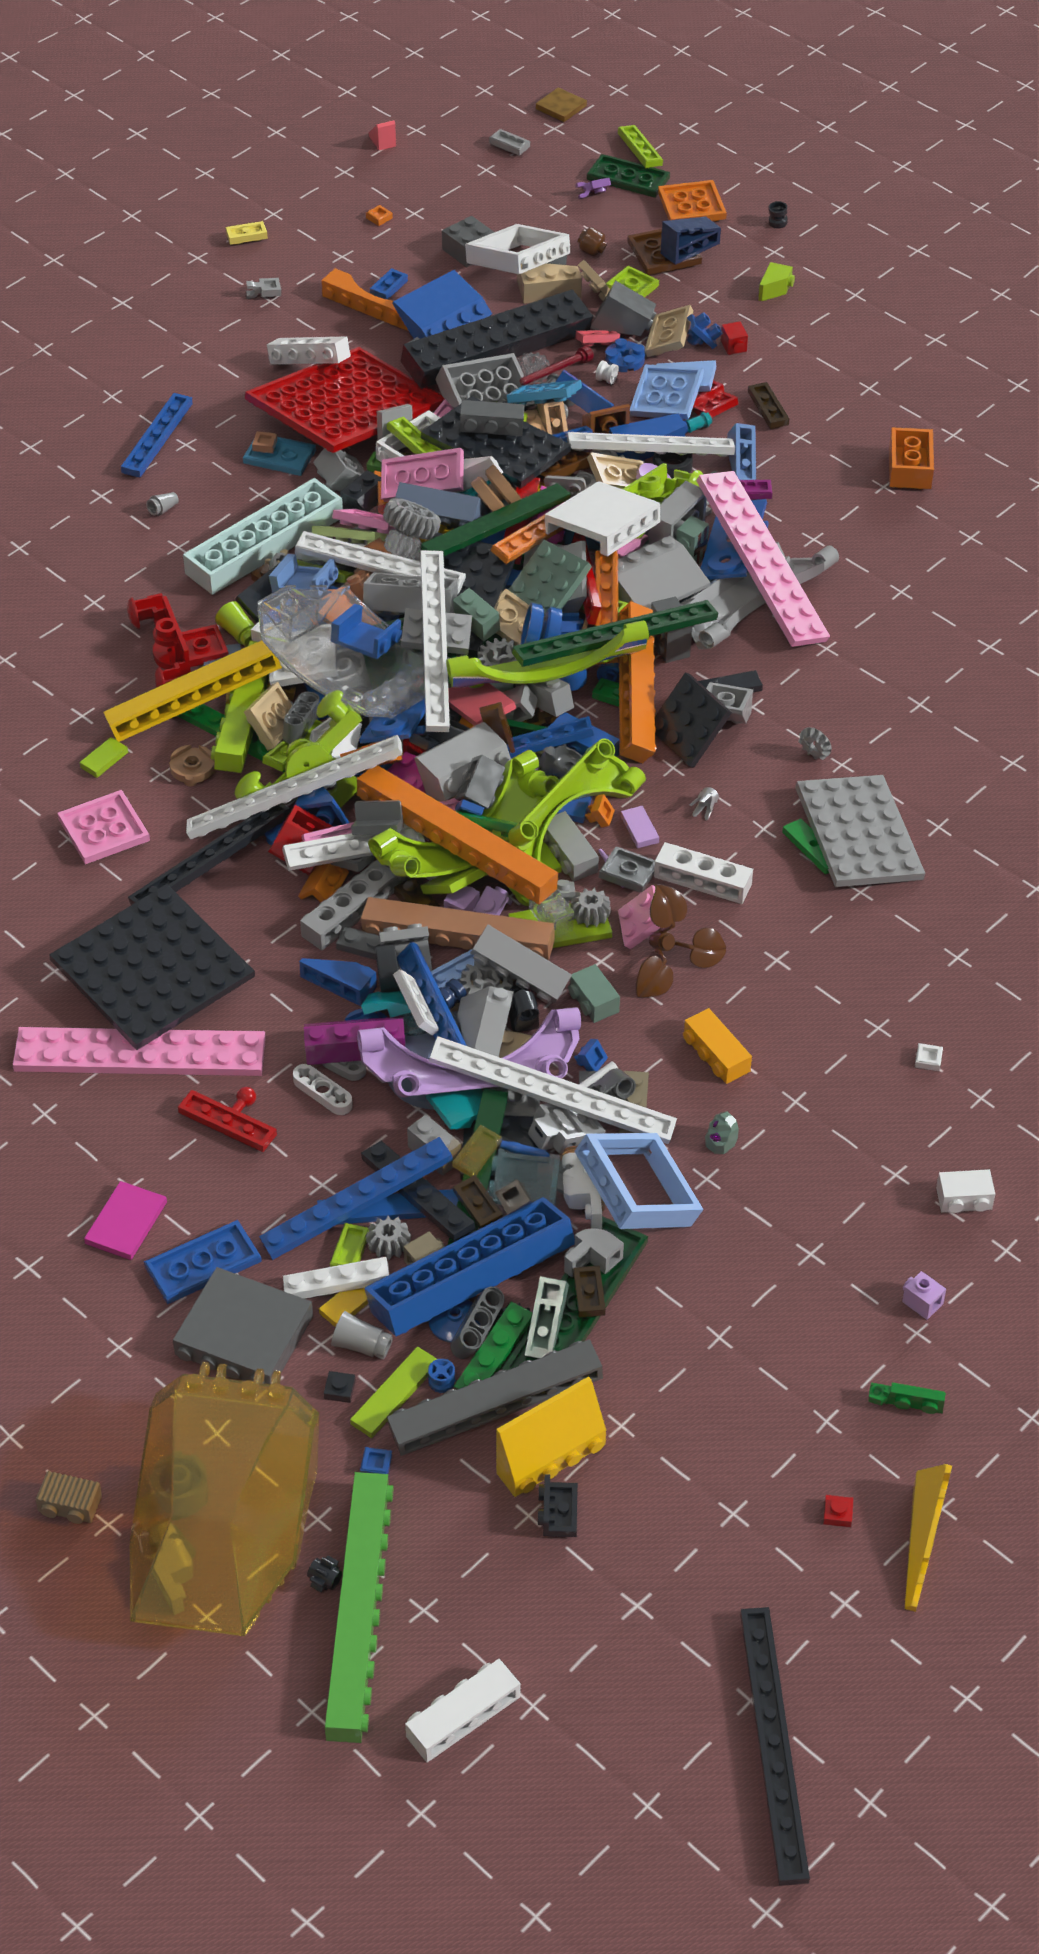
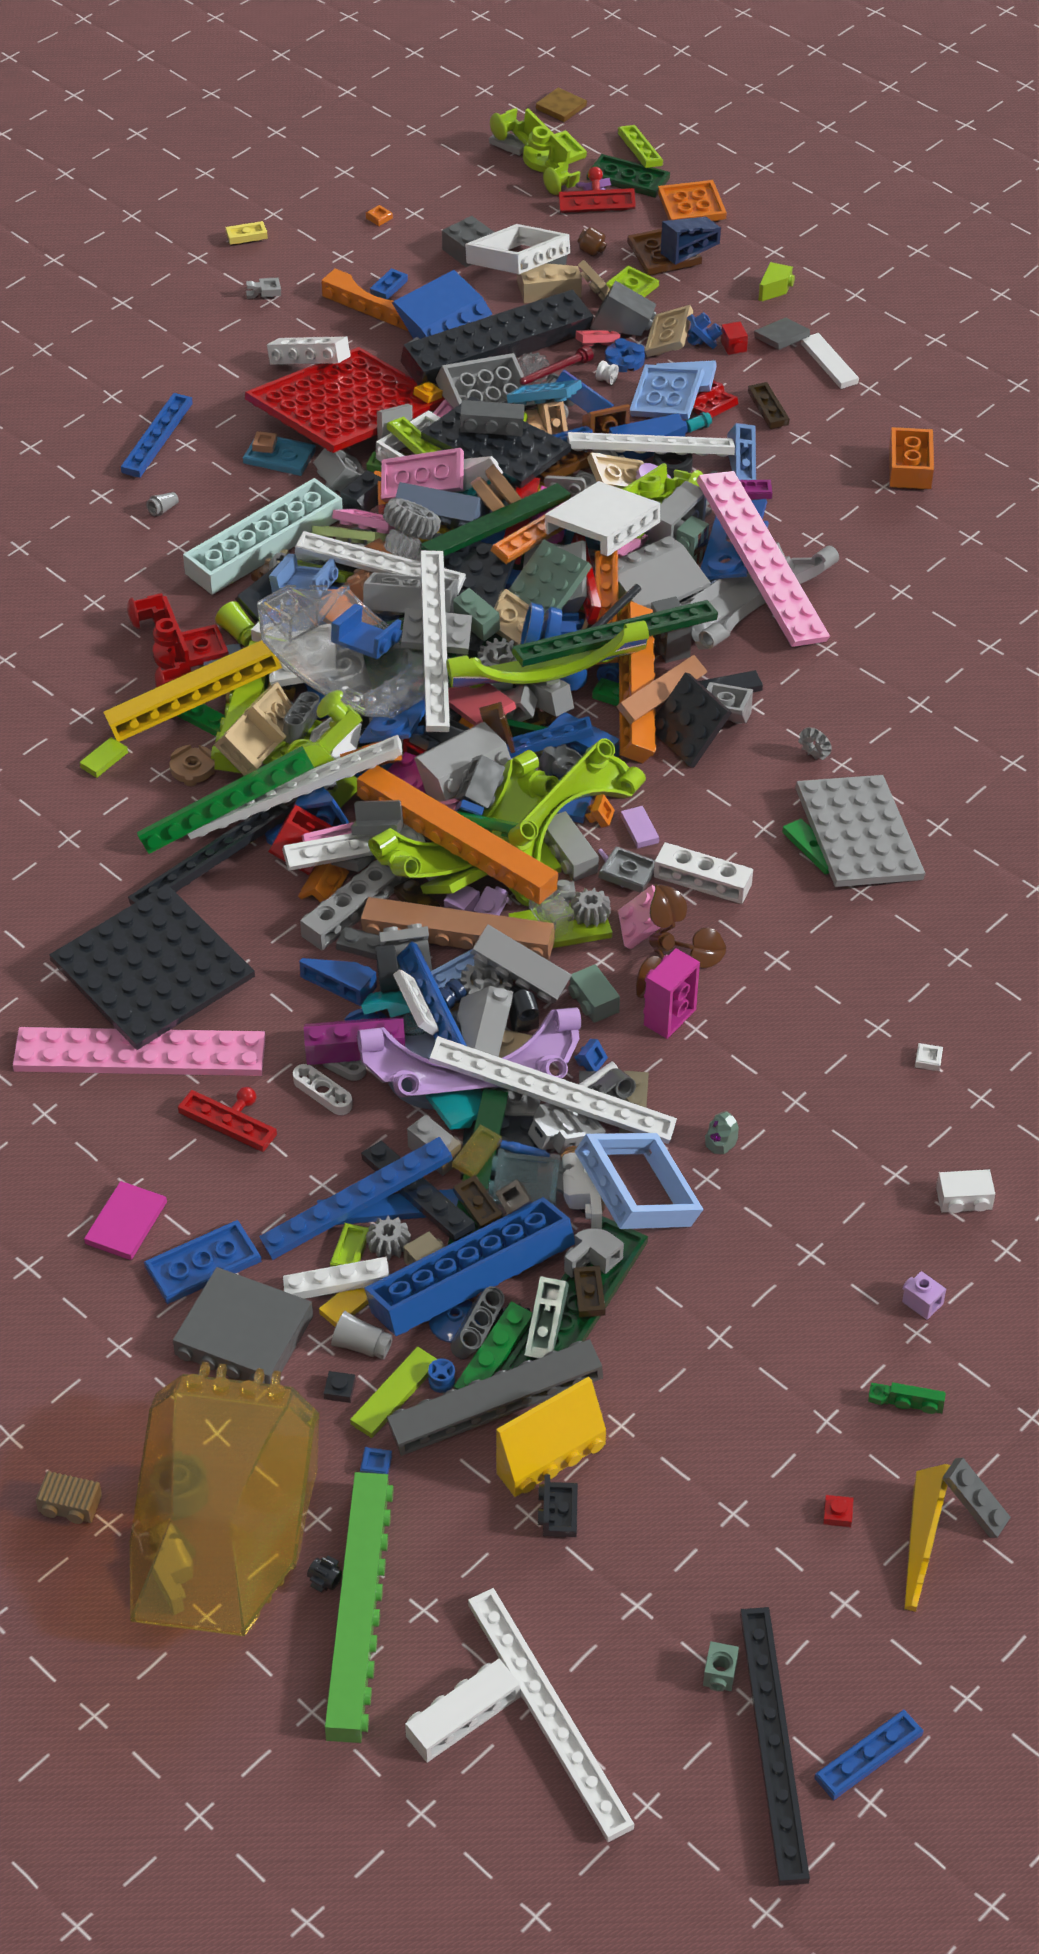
bright pink plate [58,790,150,864] -> none
coral slope [368,120,396,150] -> none
light orange brick [683,1008,752,1084] -> none
flat silver piece [689,787,719,820] -> none
black wheel [768,201,788,228] -> none
none -> green plate [137,746,314,854]
none -> tan panel [214,704,286,776]
none -> light orange plate [413,382,443,403]
none -> white plate [468,1588,634,1842]
none -> lime piece [490,108,587,195]
none -> red plate [558,167,636,213]
none -> black bar [590,584,642,628]
none -> nougat tile [616,655,707,724]
none -> dark pink brick [643,948,700,1039]
none -> sand green brick [703,1641,739,1691]
none -> dark grey tile [754,317,810,350]
none -> white tile [801,333,859,389]
none -> blue tile [814,1709,923,1801]
none -> dark grey plate [942,1458,1011,1538]

